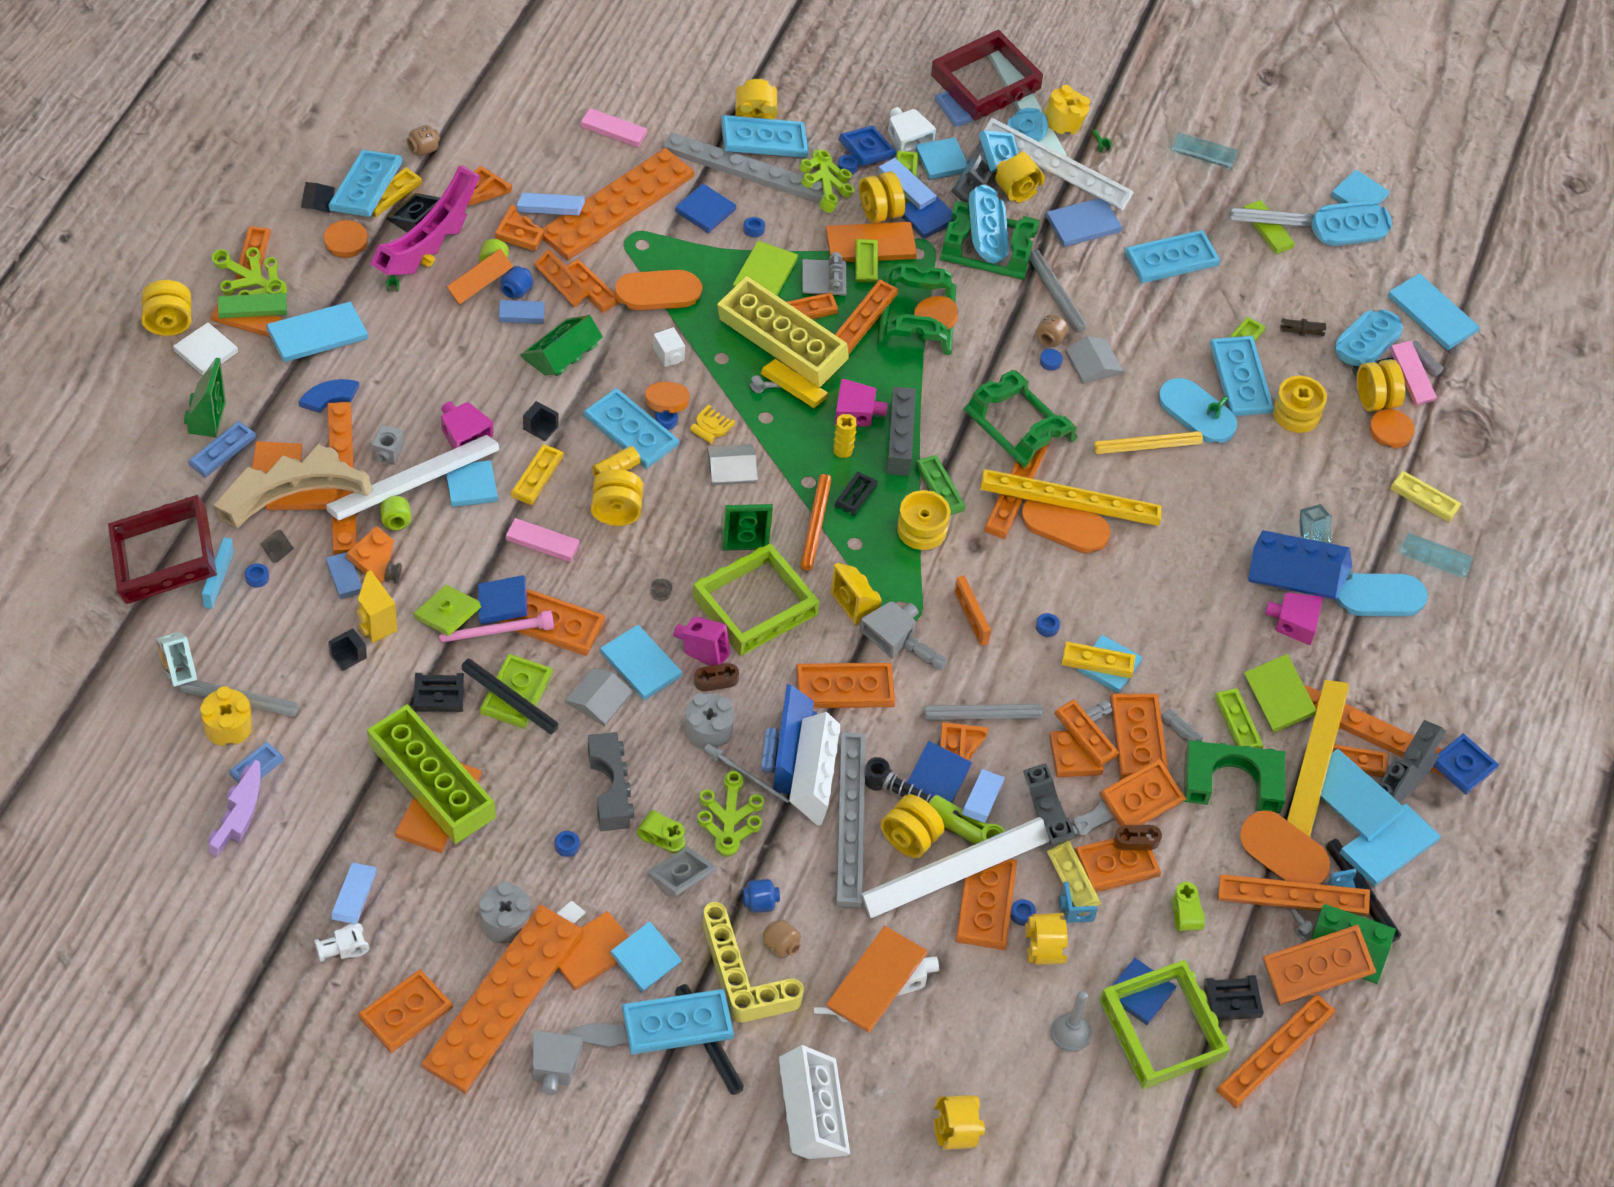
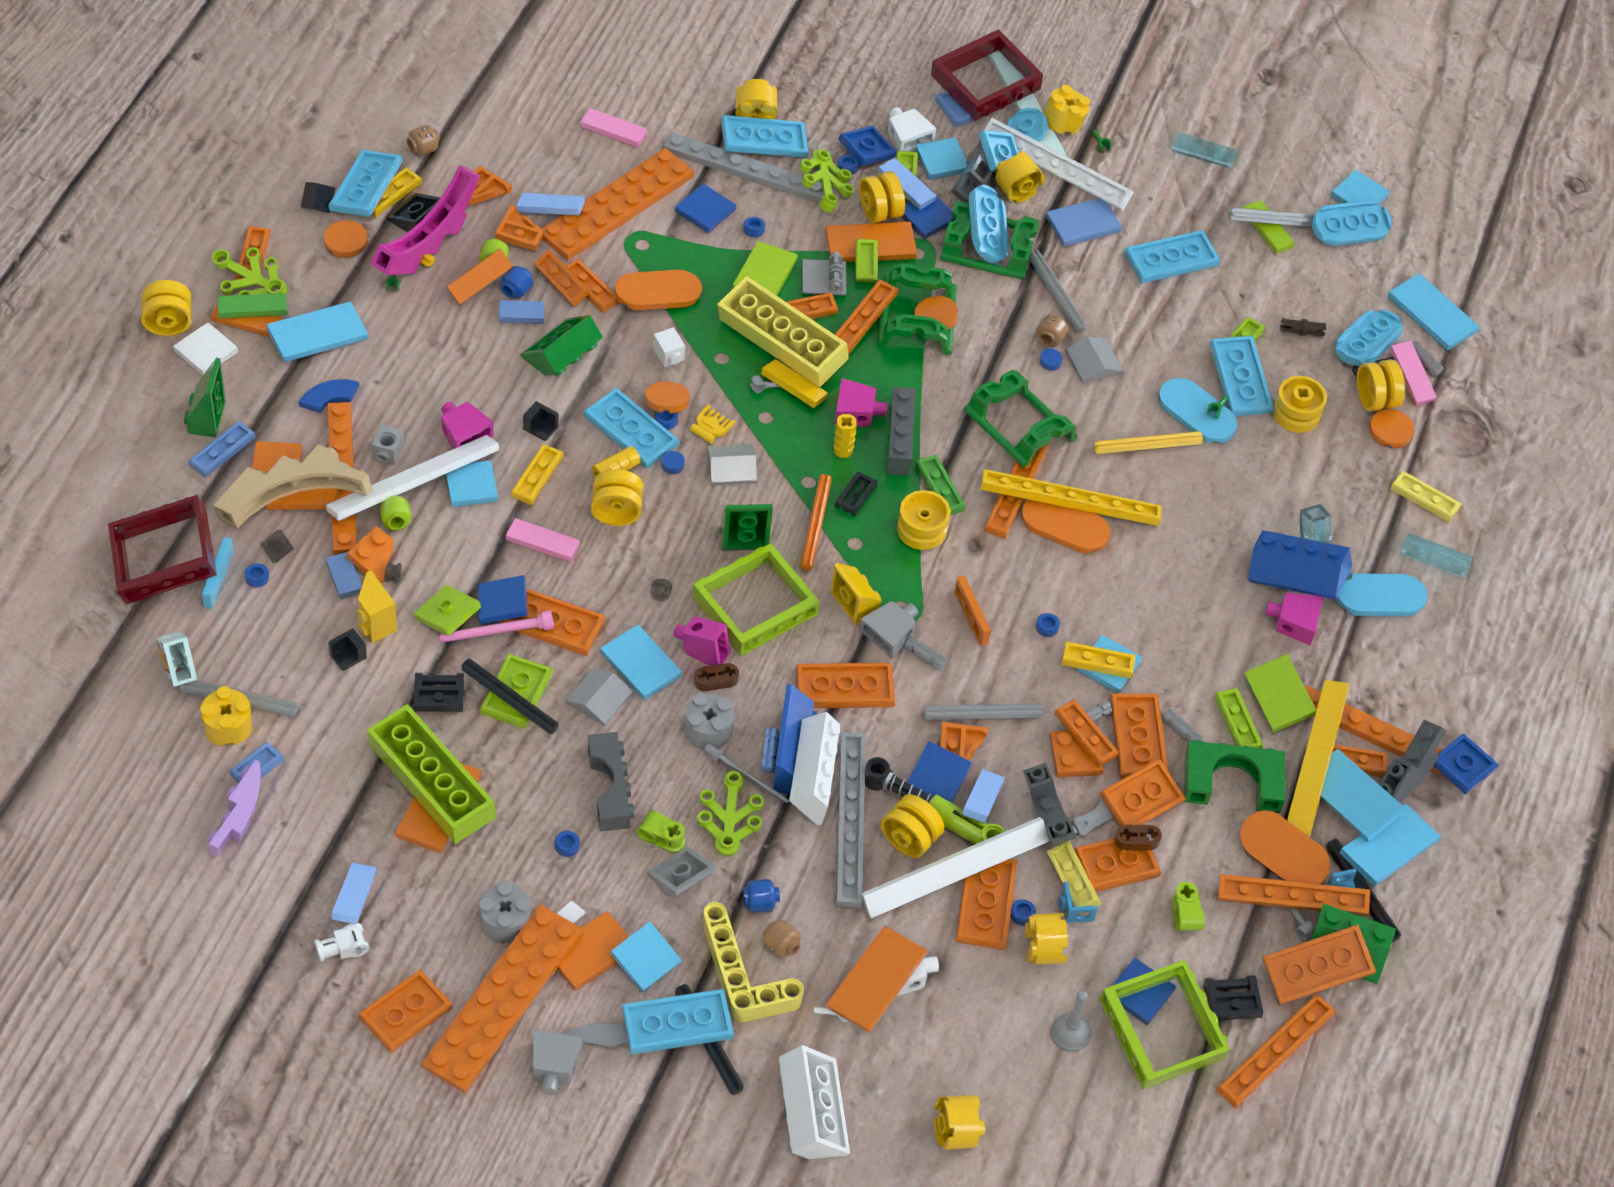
none -> blue tile [662,451,685,474]

